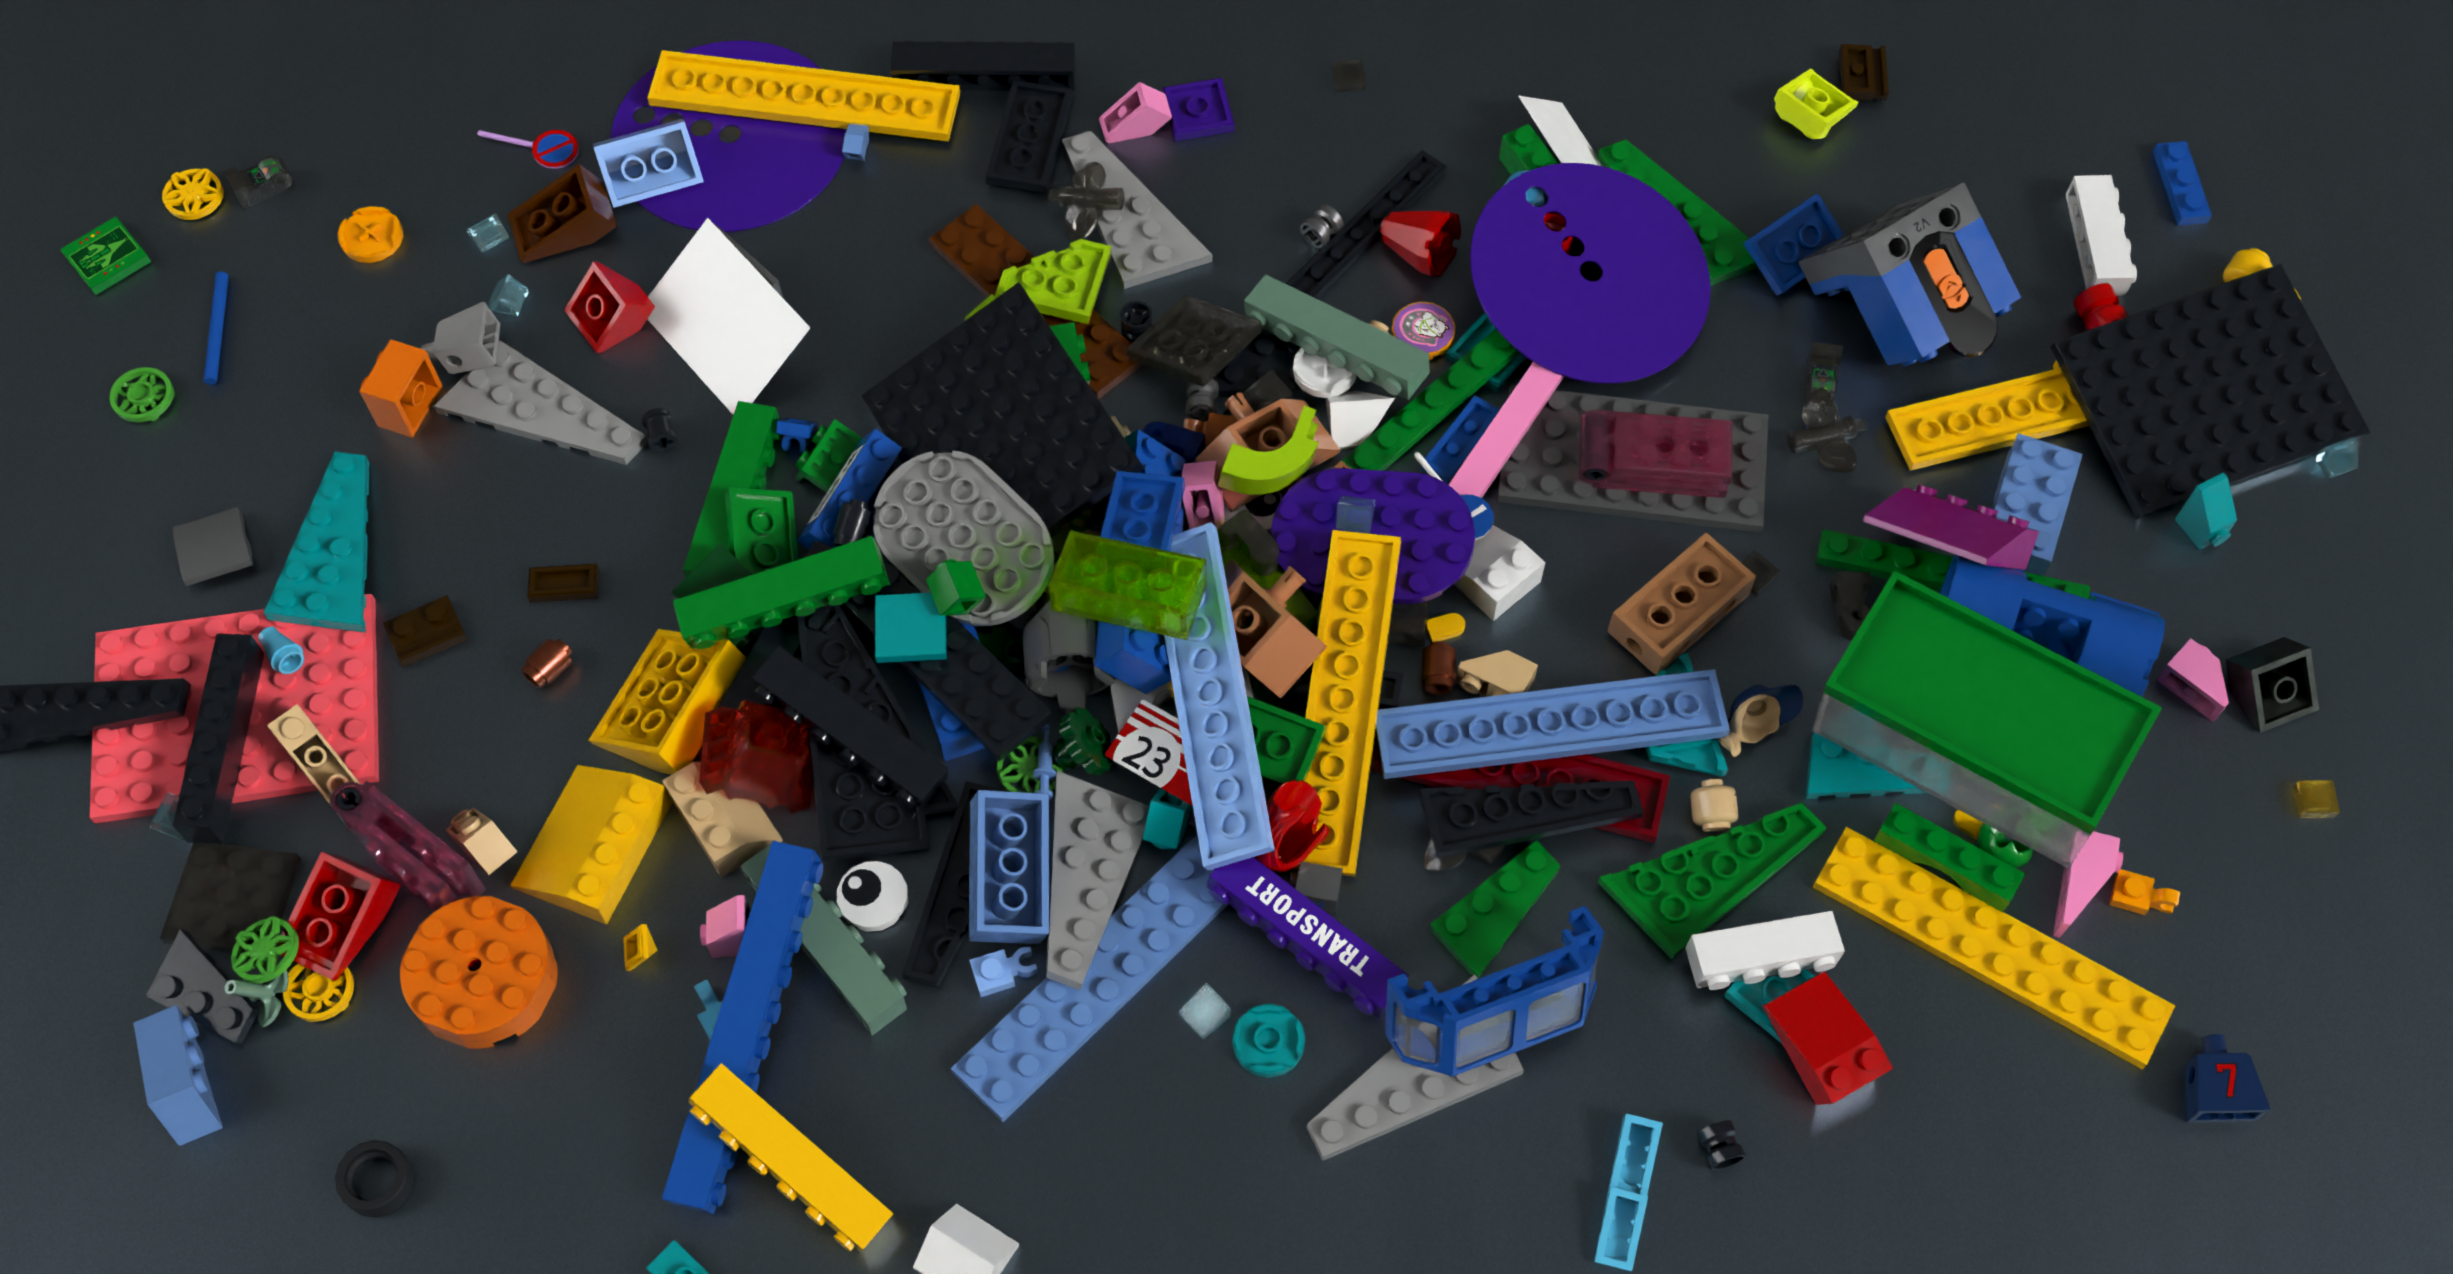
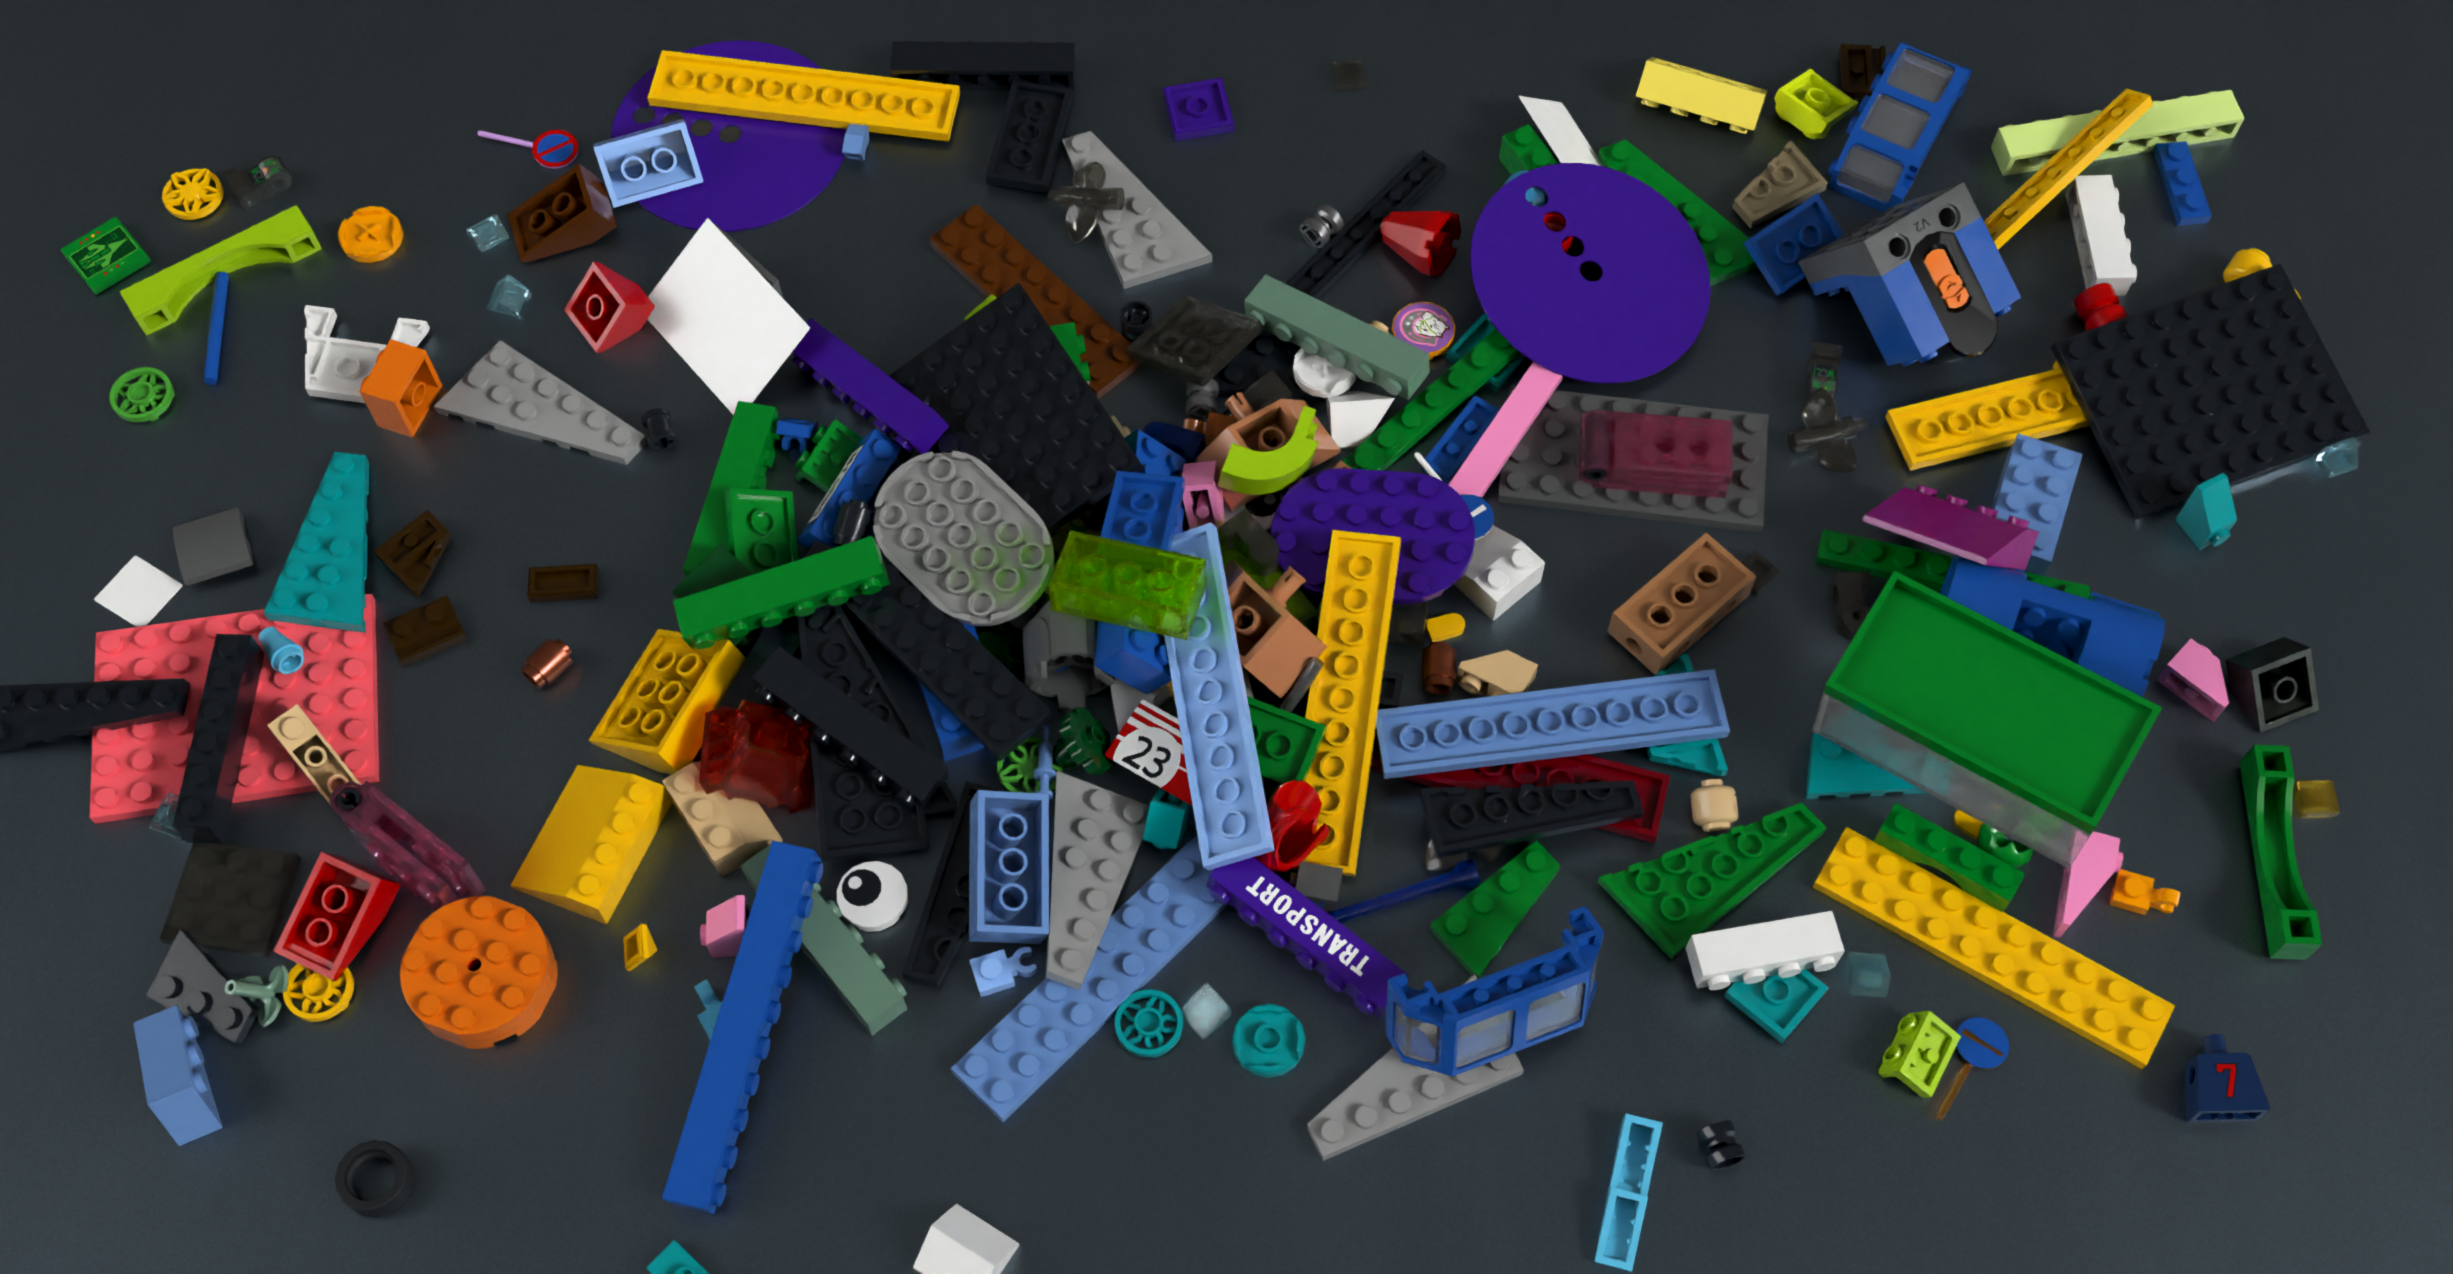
bright green wheel [231,916,299,984] -> none
light grey torso [421,302,501,374] -> none
tan slope [445,807,517,875] -> none
yellow brick [689,1063,894,1252] -> none
teal tile [875,593,947,663] -> none
green brick [926,559,986,616] -> none
lime plate [995,239,1112,324] -> none
bright pink slope [1099,82,1172,143] -> none
clear light blue slope [1336,496,1375,533] -> none
tan hair [1717,684,1803,757] -> none
red slope [1762,971,1894,1105] -> none
none -> white sticker [94,556,183,627]
none -> lime arch [119,205,322,336]
none -> white wing [304,305,430,403]
none -> dark brown wing [374,510,451,597]
none -> dark purple brick [791,317,949,454]
none -> teal wheel [1115,989,1183,1058]
none -> flat silver bar [1279,657,1324,713]
none -> clear blue piece [1328,858,1481,924]
none -> light yellow slope [1636,57,1768,134]
none -> dark tan wing [1732,140,1828,229]
none -> windscreen [1827,42,1973,212]
none -> clear light blue slope [1848,951,1891,997]
none -> lime bracket [1878,1010,1961,1098]
none -> blue piece [1936,1017,2010,1121]
none -> yellow plate [1984,88,2153,250]
none -> yellowish green brick [1991,90,2245,176]
none -> green arch [2239,745,2322,960]

